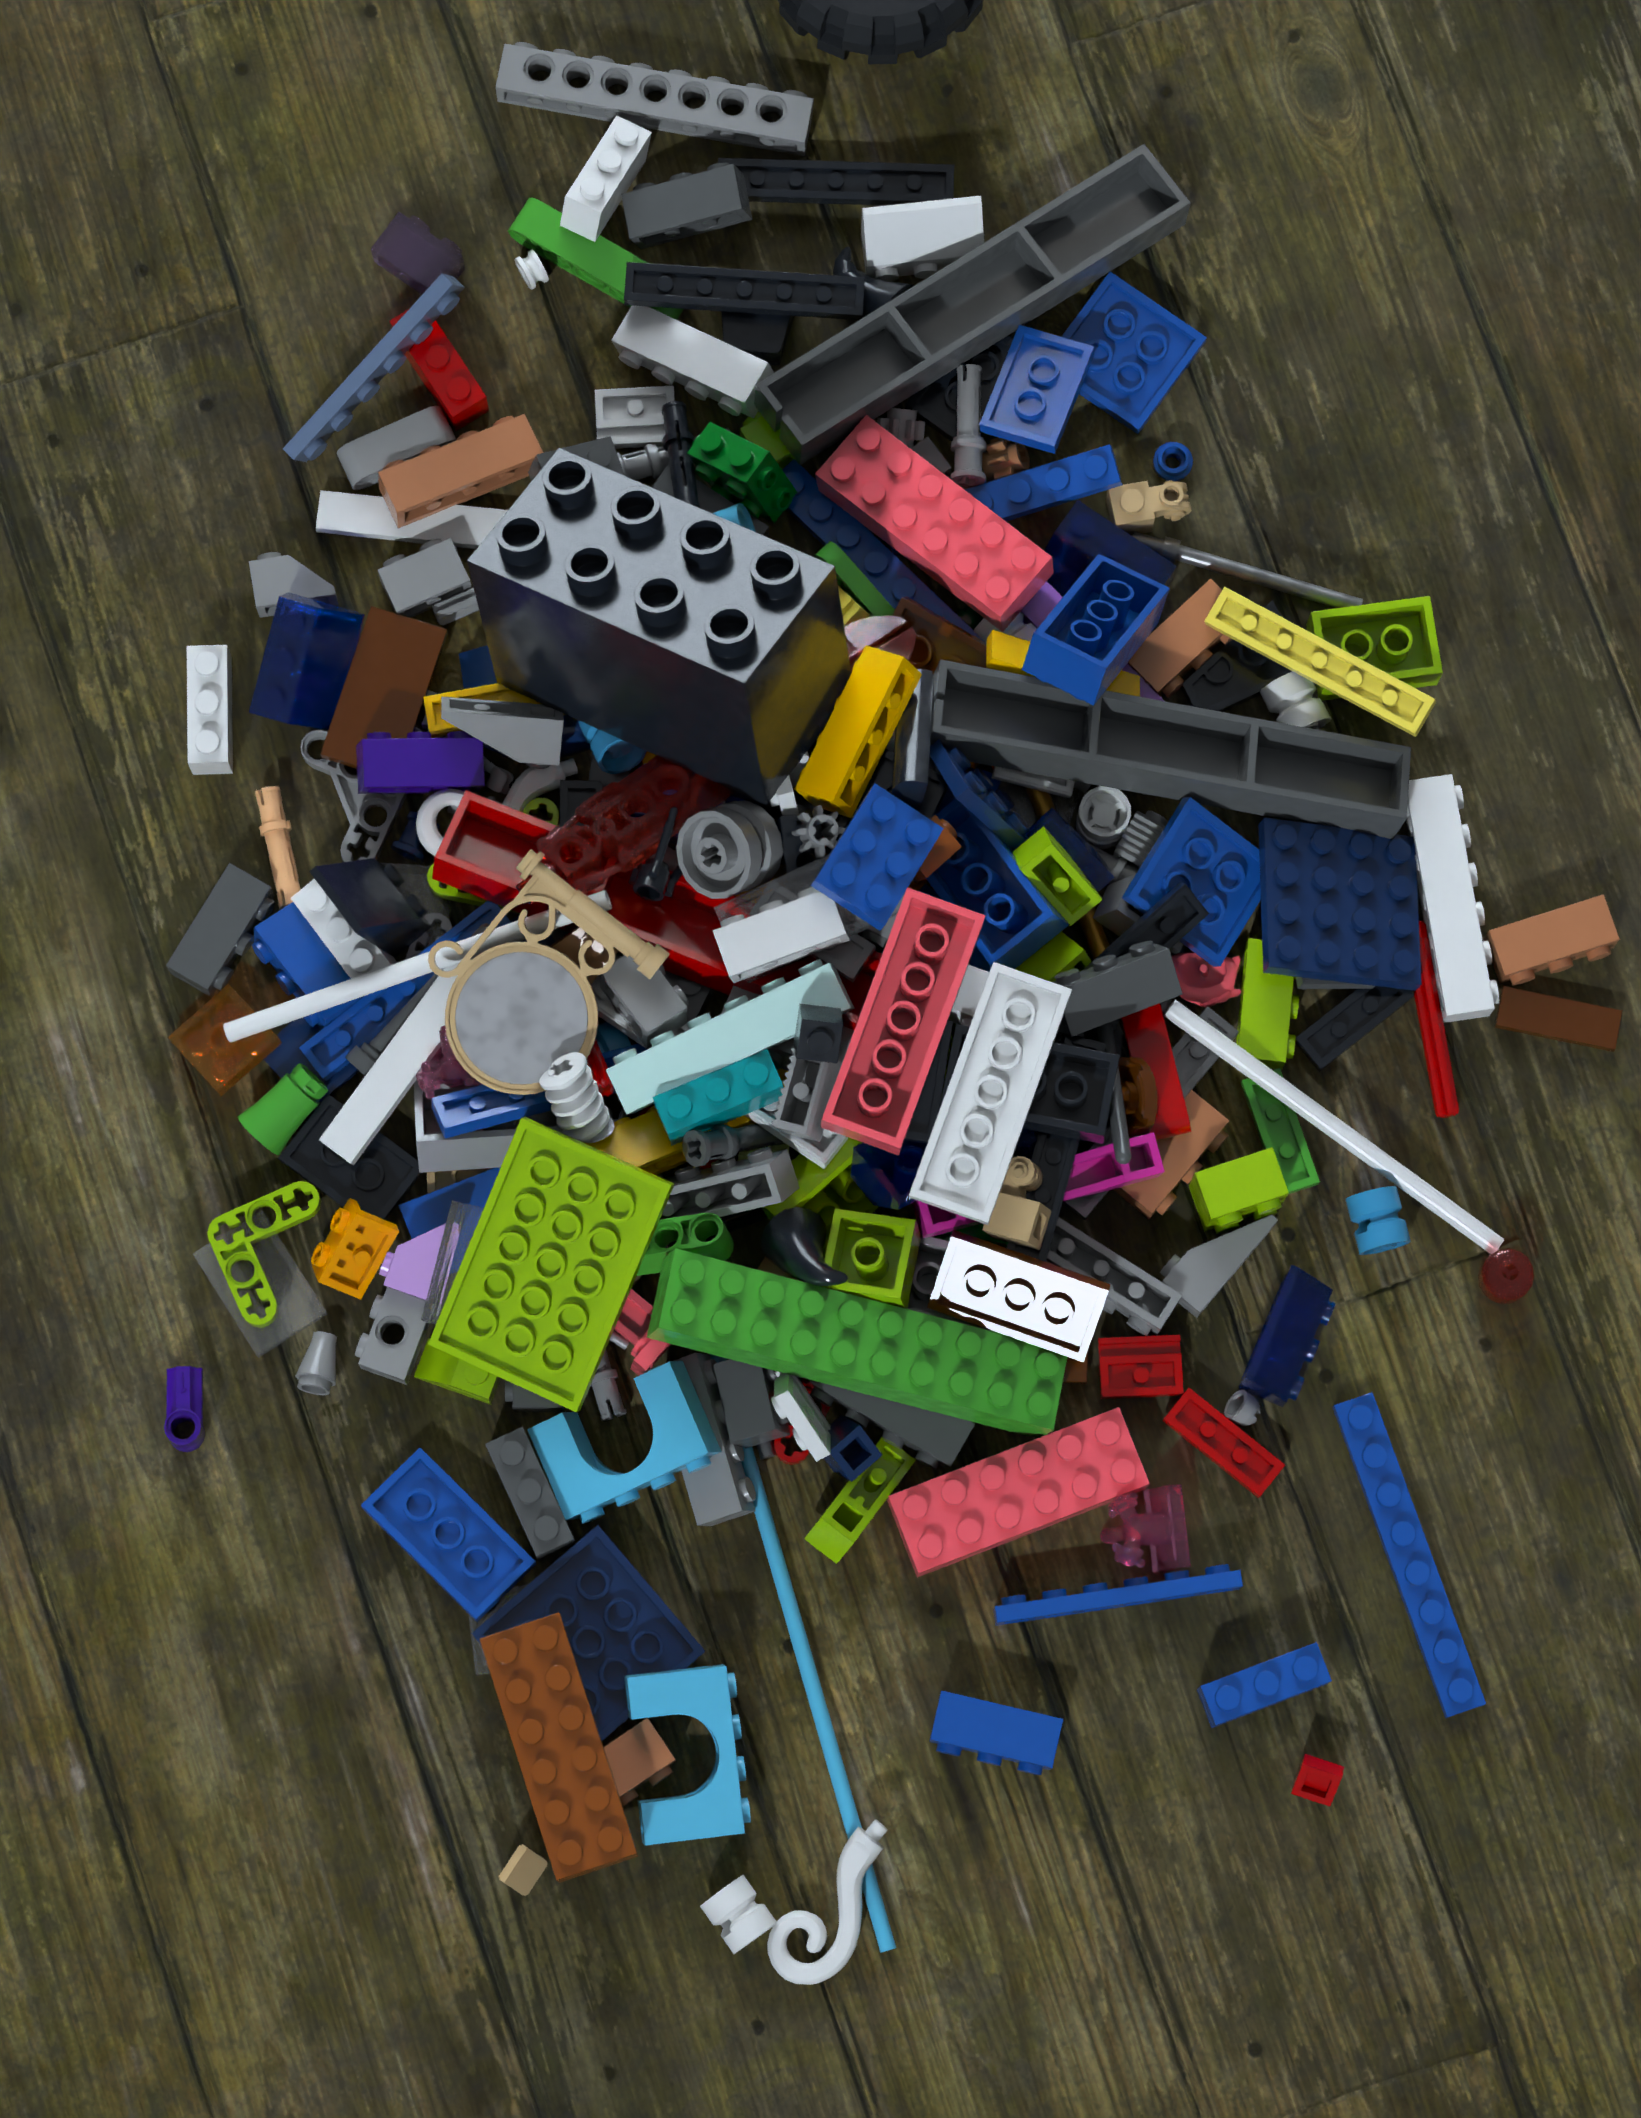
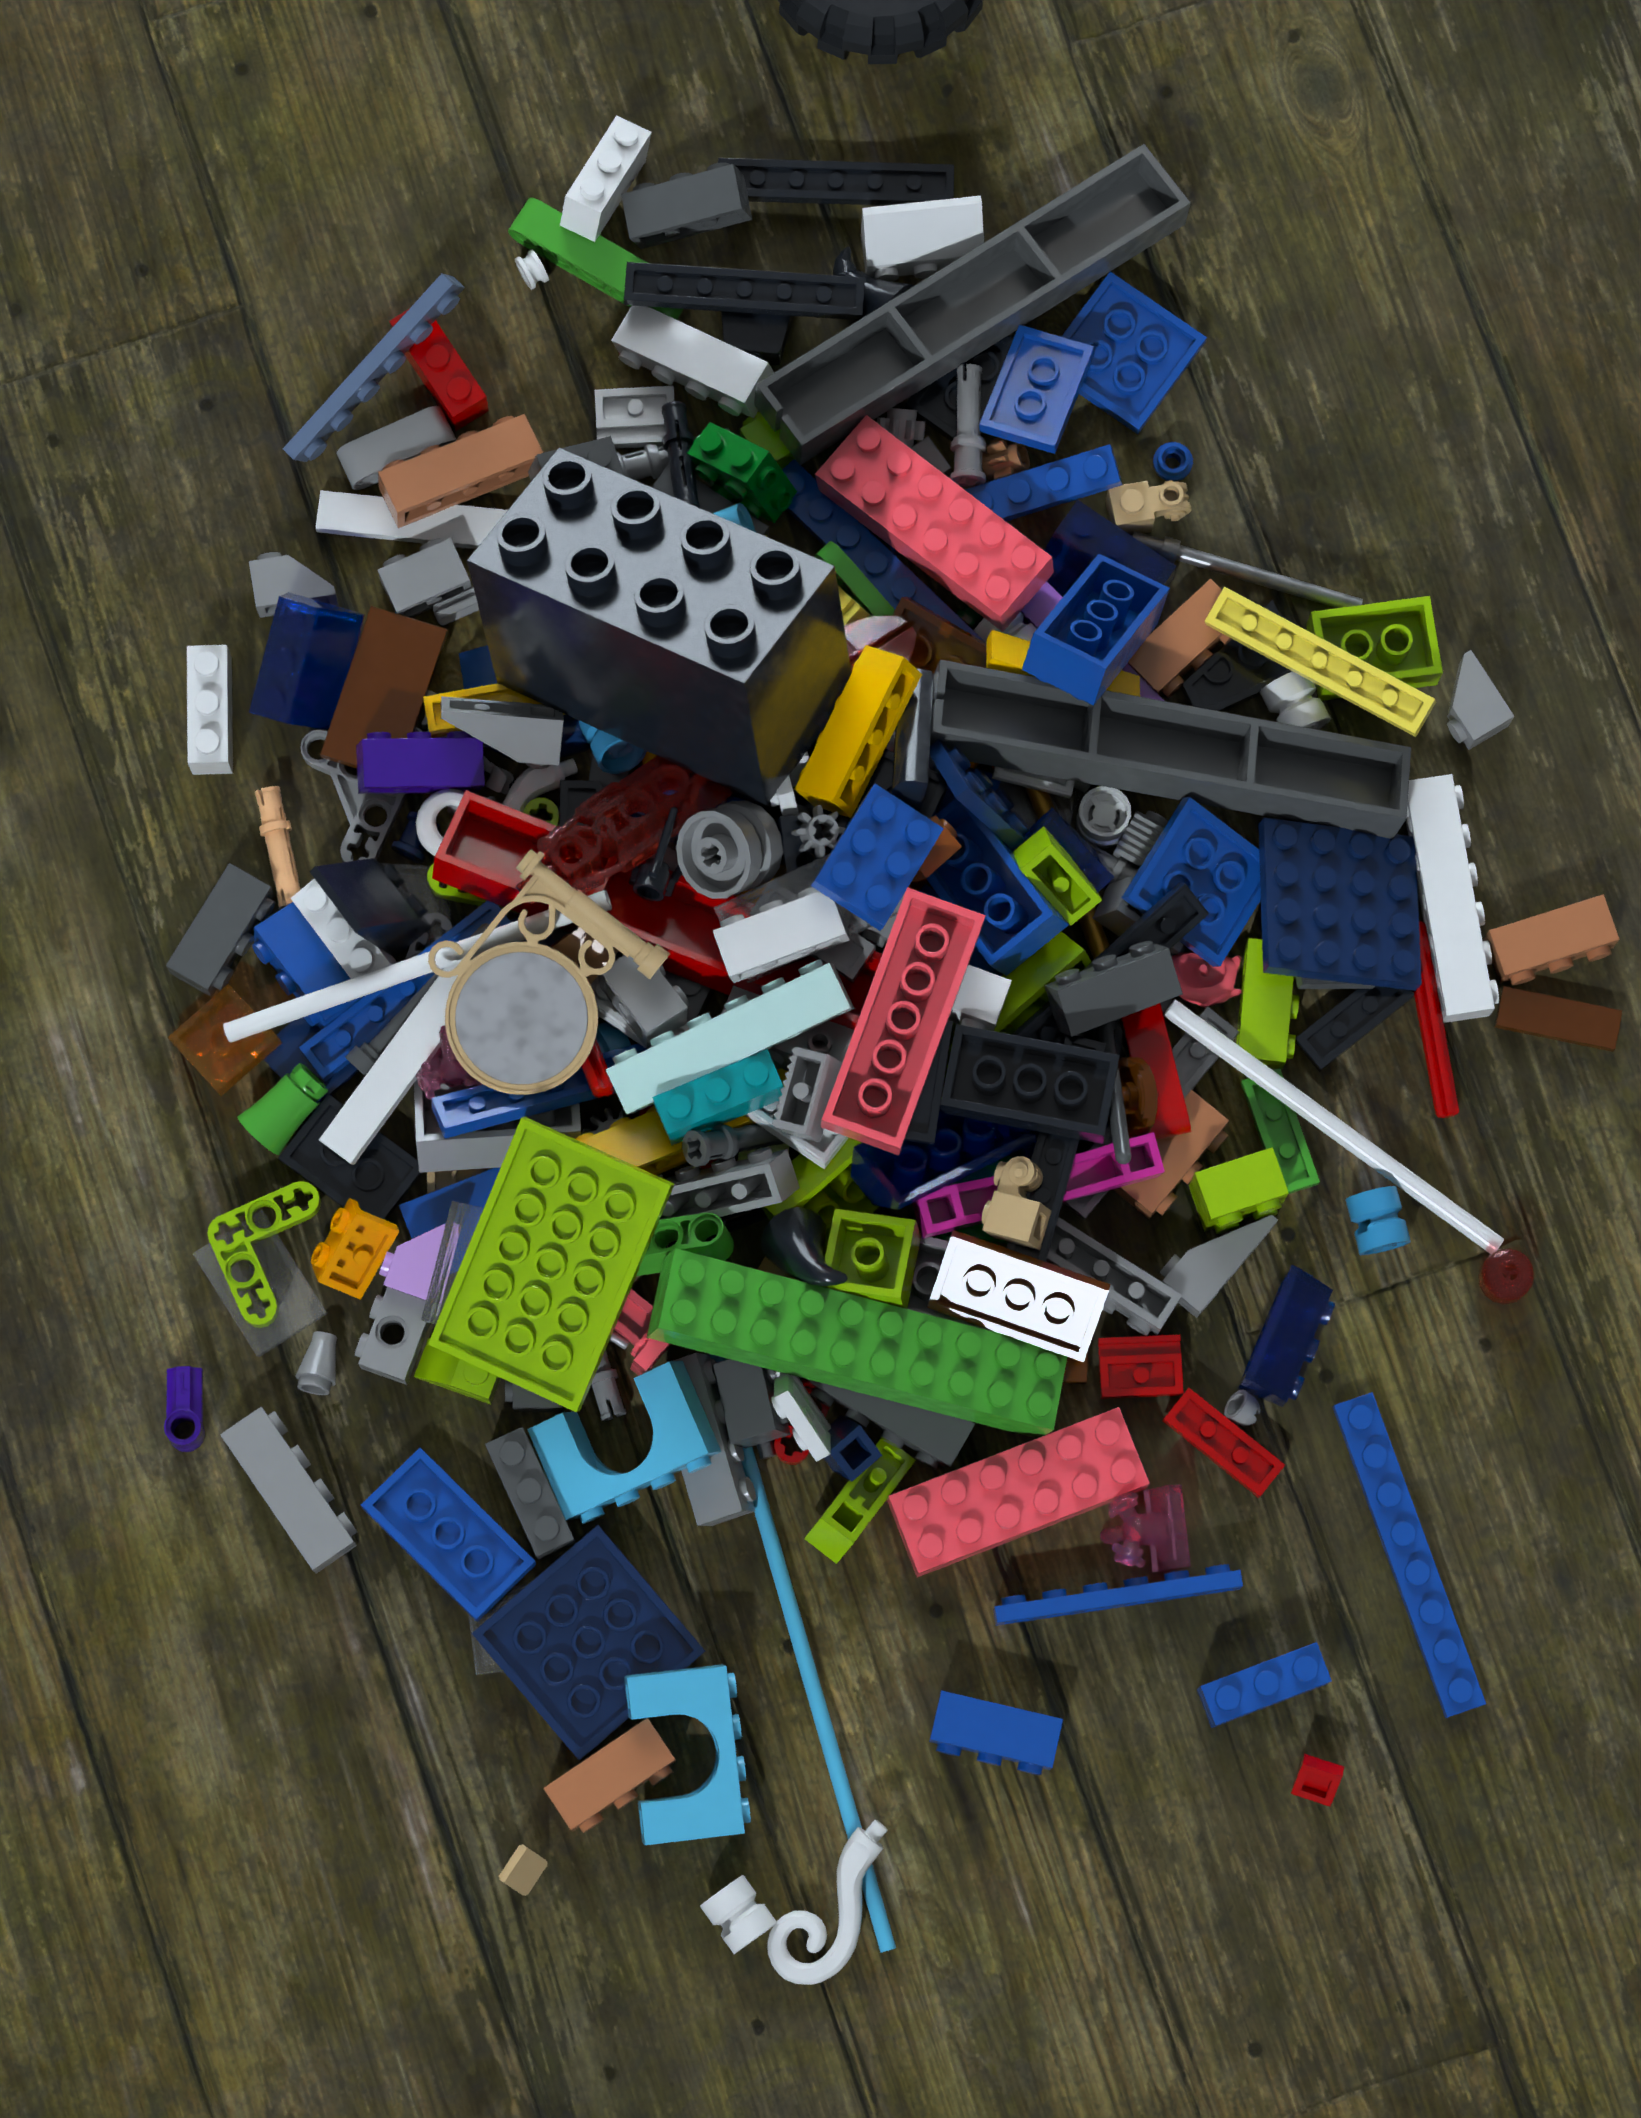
clear purple brick [371,212,465,295] -> none
dark orange brick [480,1612,639,1883] -> none
light grey brick [495,42,814,156] -> none
white piece [539,1052,615,1143] -> none
black brick [794,1003,843,1063] -> none
white plate [909,962,1072,1225] -> none
none -> light grey brick [220,1407,357,1574]
none -> light grey slope [1447,650,1514,750]

